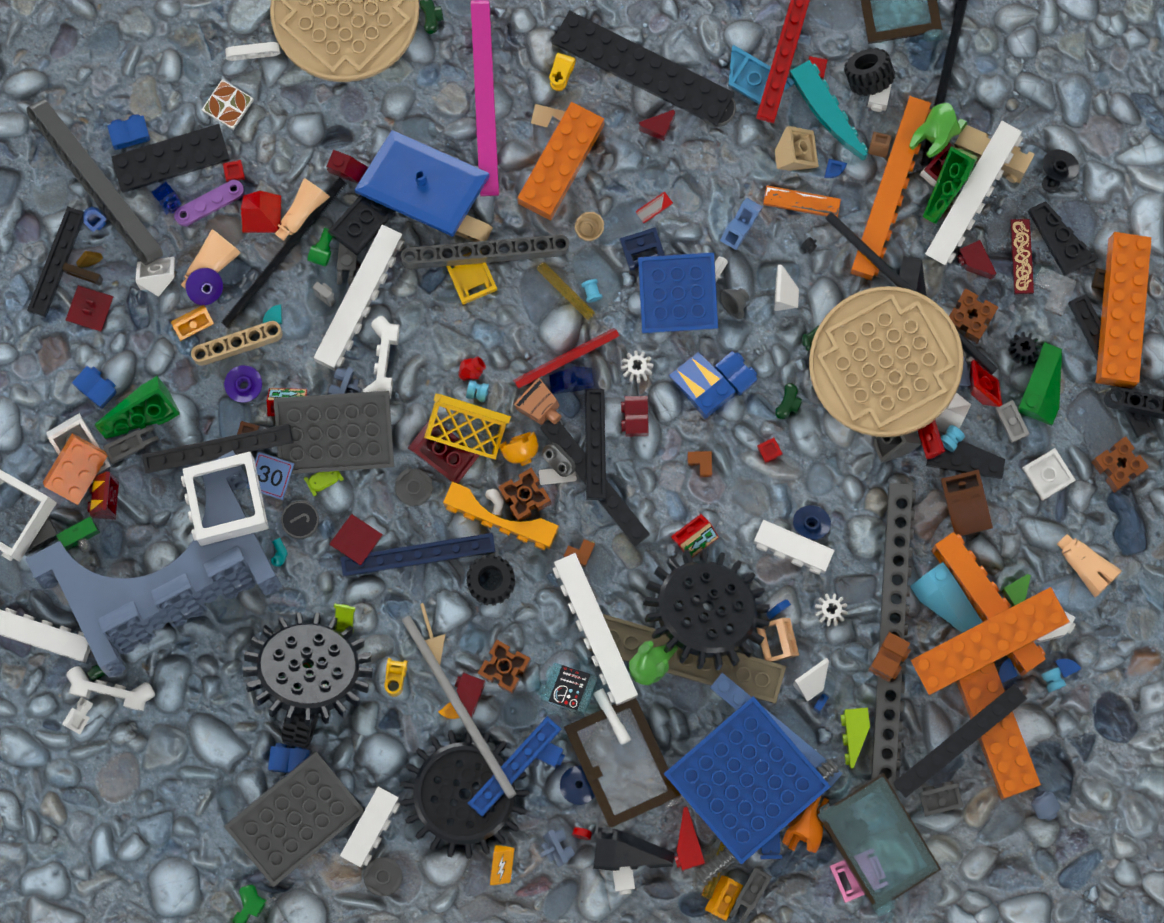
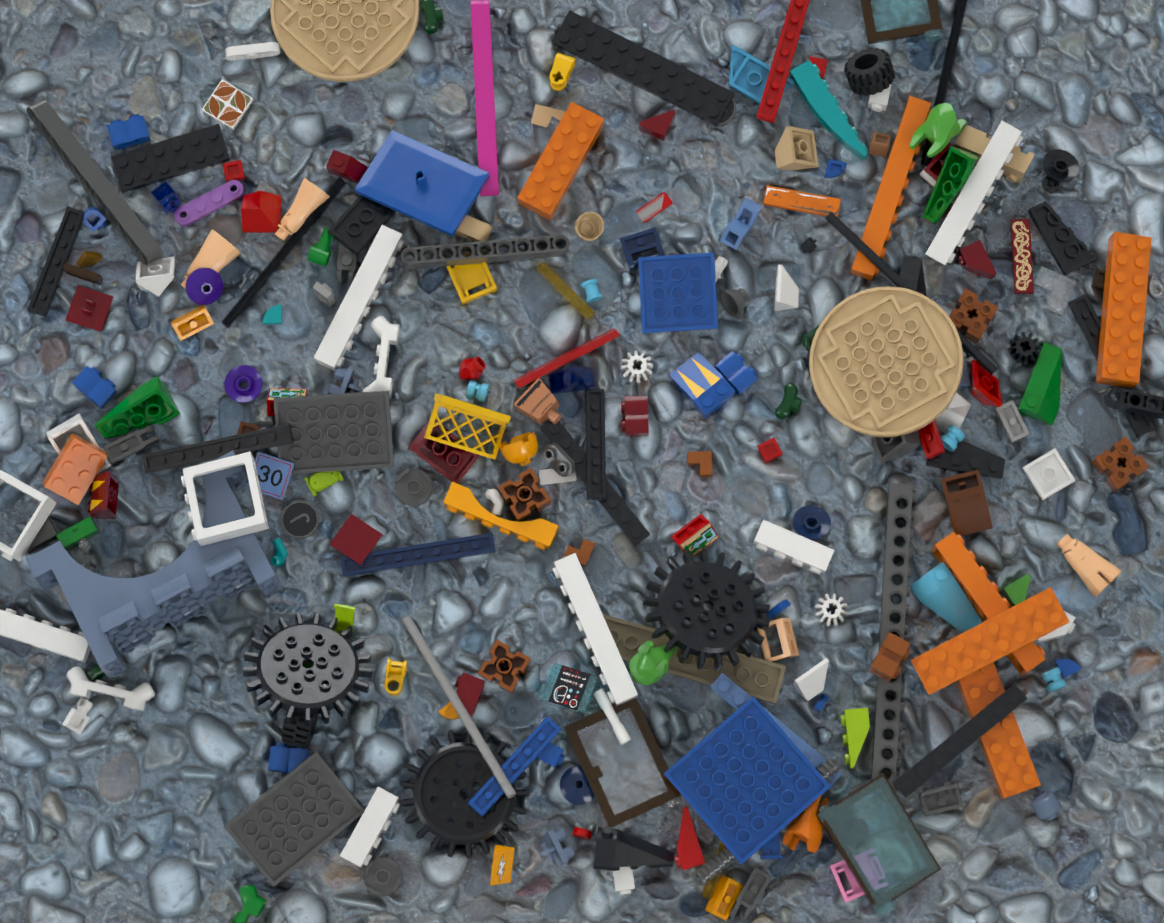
tan beam [191,321,283,366] -> none
tan piece [420,603,446,665] -> none
black tyre [466,554,515,606] -> none
blue tile [998,658,1018,683] -> none

